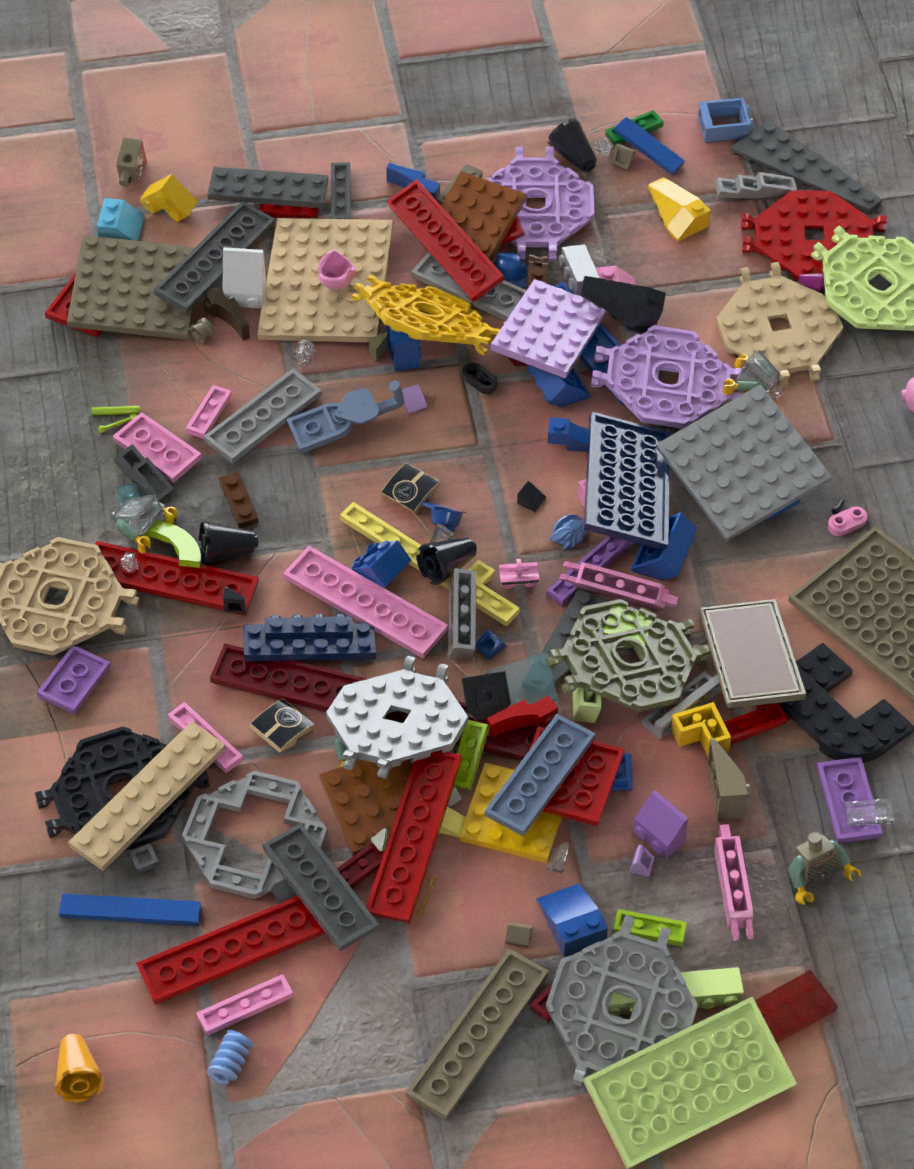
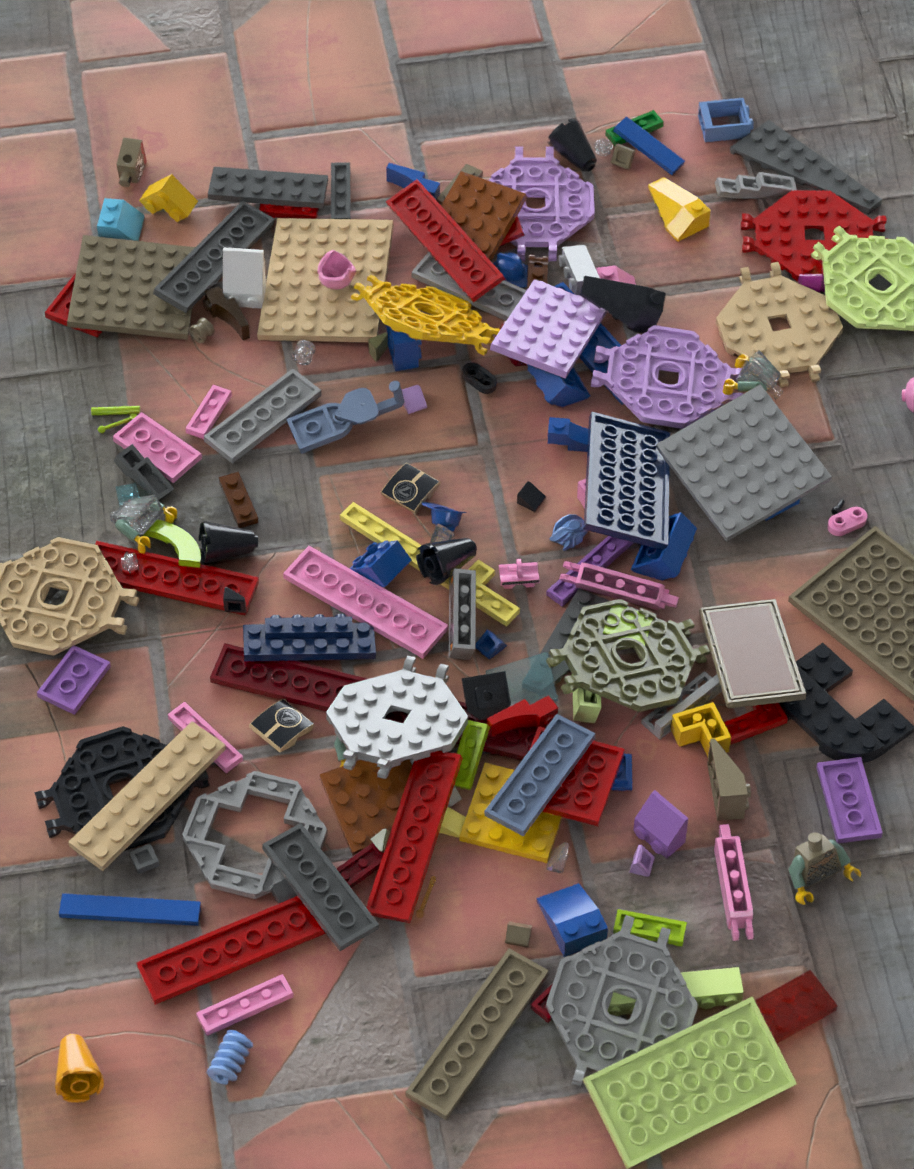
clear plate [844,799,894,826] -> none

